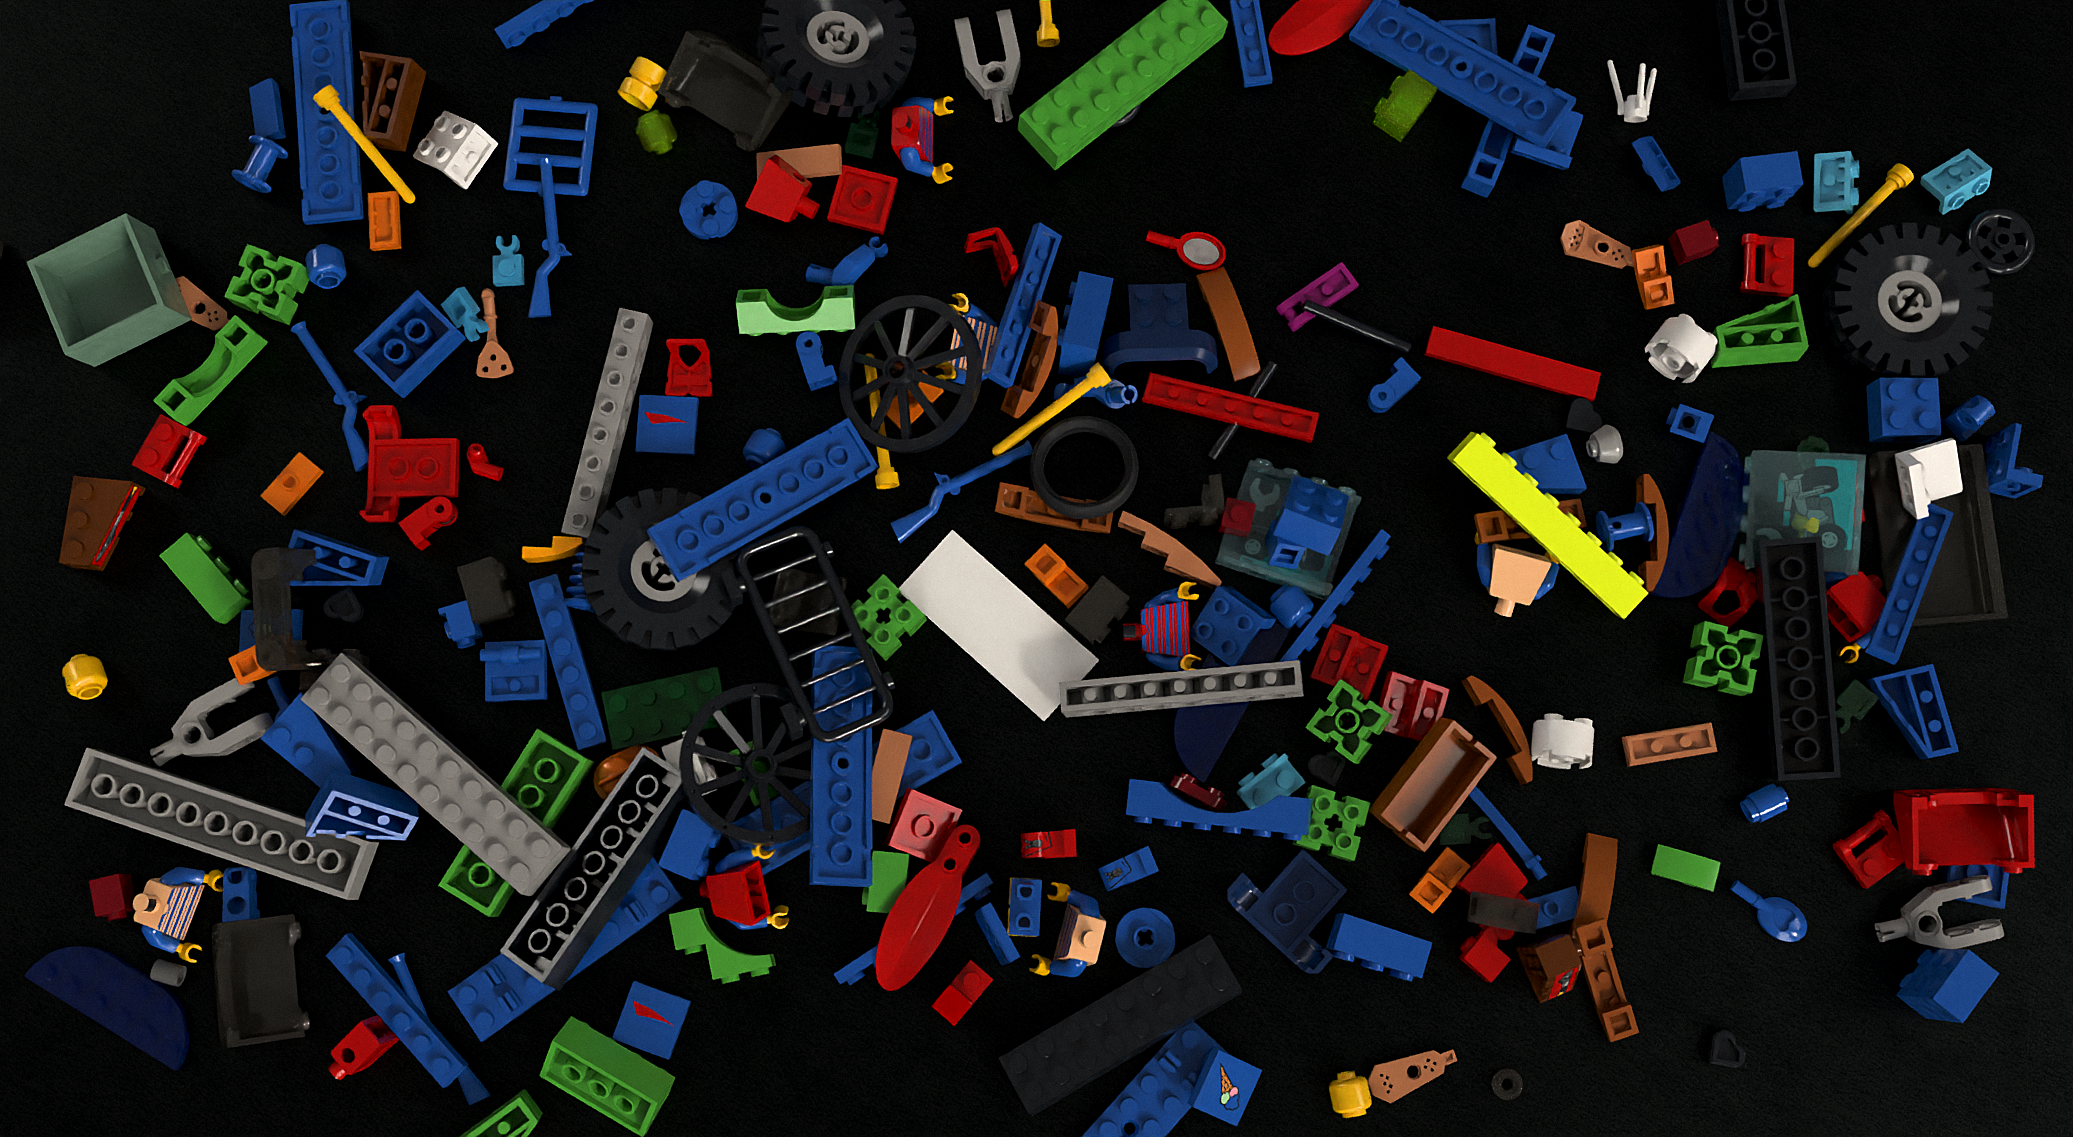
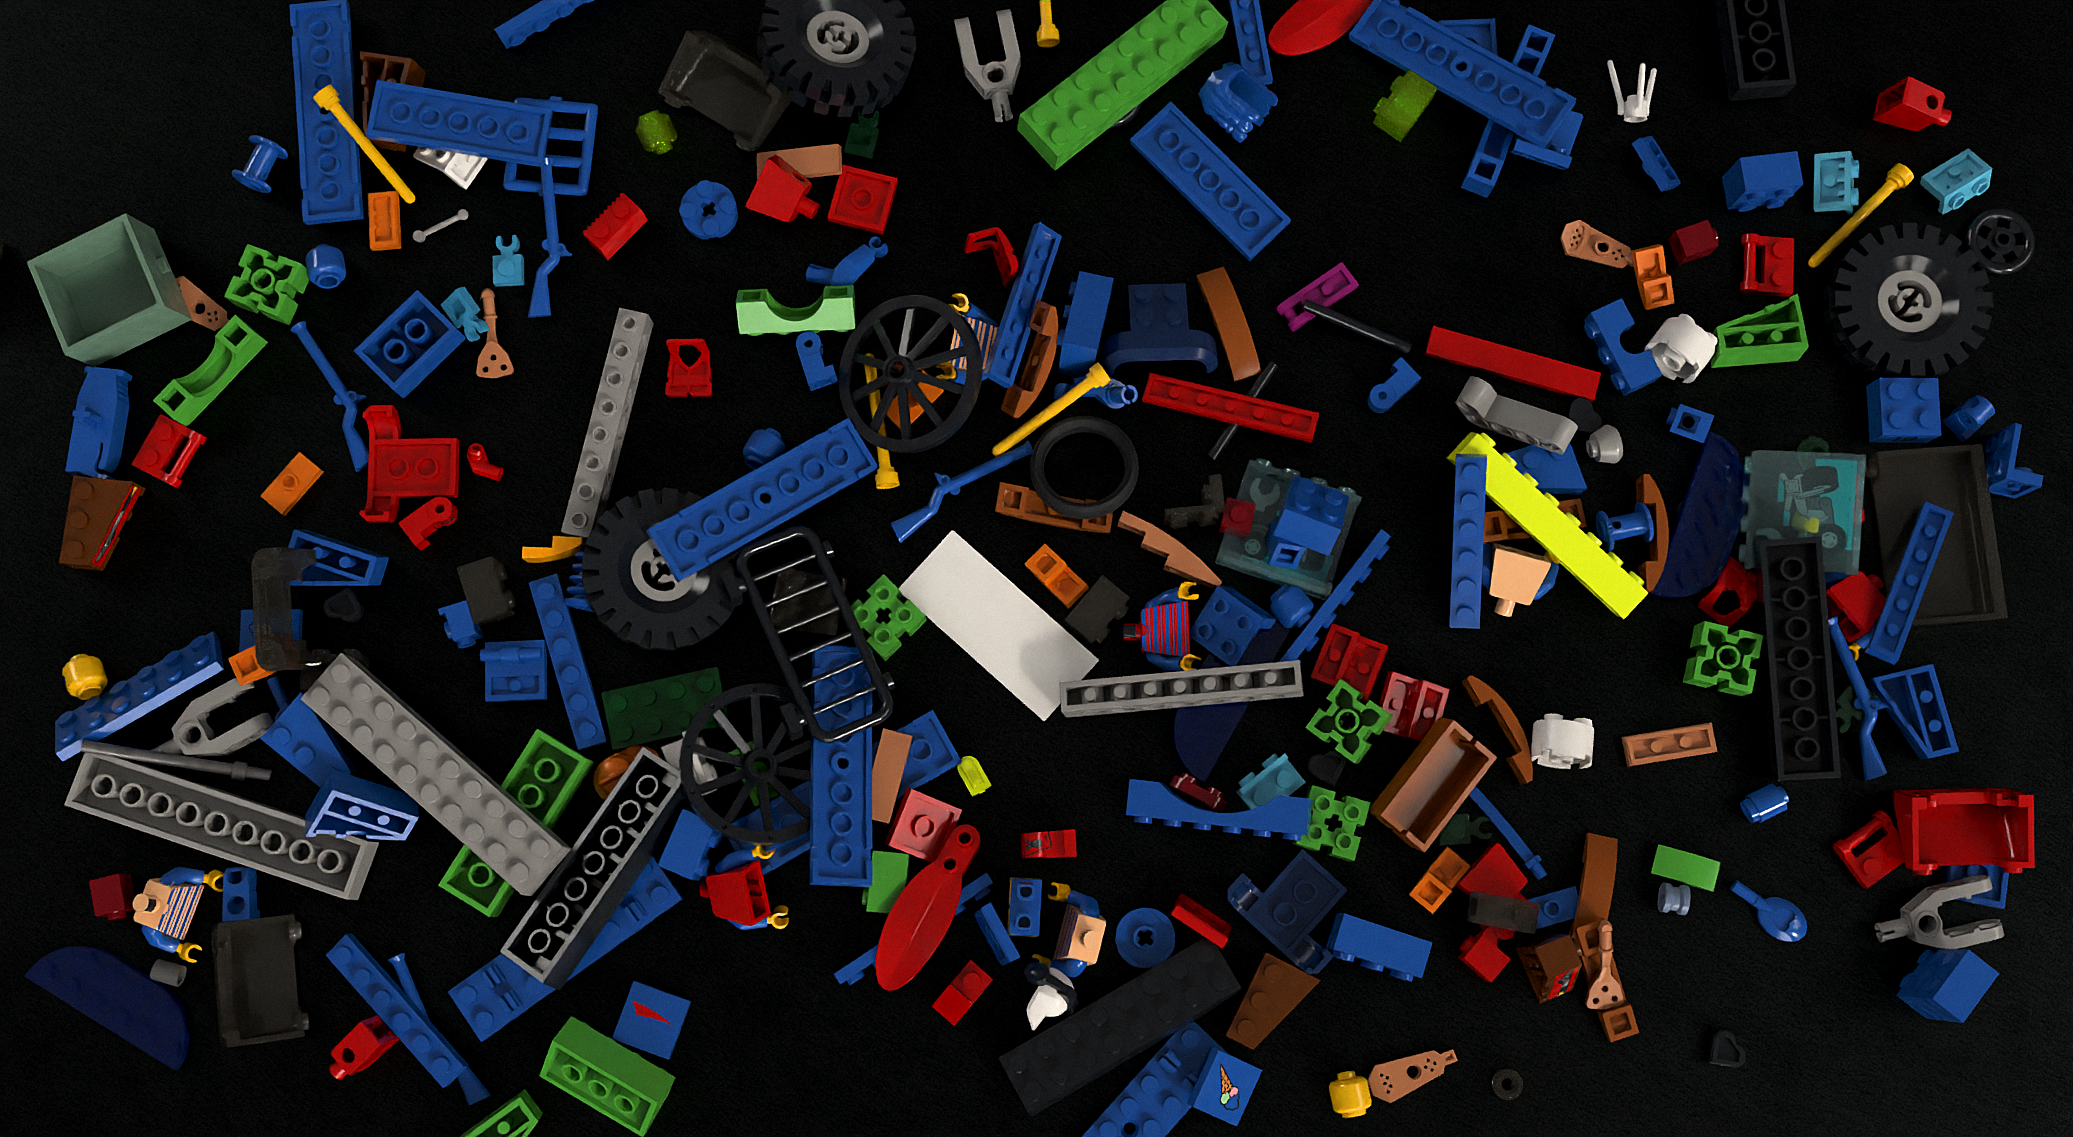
bright green brick [159,533,253,625] -> none
blue slope [249,78,286,140] -> none
yellow wheel [617,57,669,111] -> none
blue tile [635,395,699,456] -> none
bright green arch [669,908,776,984] -> none
torso [891,96,954,184] -> none
blue leg [1098,846,1159,891] -> none
red piece [1146,230,1226,270] -> none
white bracket [1895,438,1963,519] -> none
none -> blue plate [55,631,224,761]
none -> blue piece [65,366,132,480]
none -> flat silver bar [81,740,272,782]
none -> blue plate [366,80,553,167]
none -> light grey hinge [413,209,469,243]
none -> red brick [583,193,648,260]
none -> neon yellow piece [957,756,992,797]
none -> cap [1024,962,1079,1030]
none -> blue plate [1130,102,1291,262]
none -> red tile [1171,893,1231,949]
none -> blue piece [1198,62,1278,143]
none -> reddish brown wedge [1223,952,1321,1050]
none -> blue plate [1449,454,1487,629]
none -> light grey beam [1455,376,1578,454]
none -> blue arch [1584,298,1662,396]
none -> nougat piece [1585,920,1624,1010]
none -> sand blue wheel [1658,882,1691,915]
none -> blue piece [1828,615,1889,781]
none -> red torso [1873,76,1952,131]

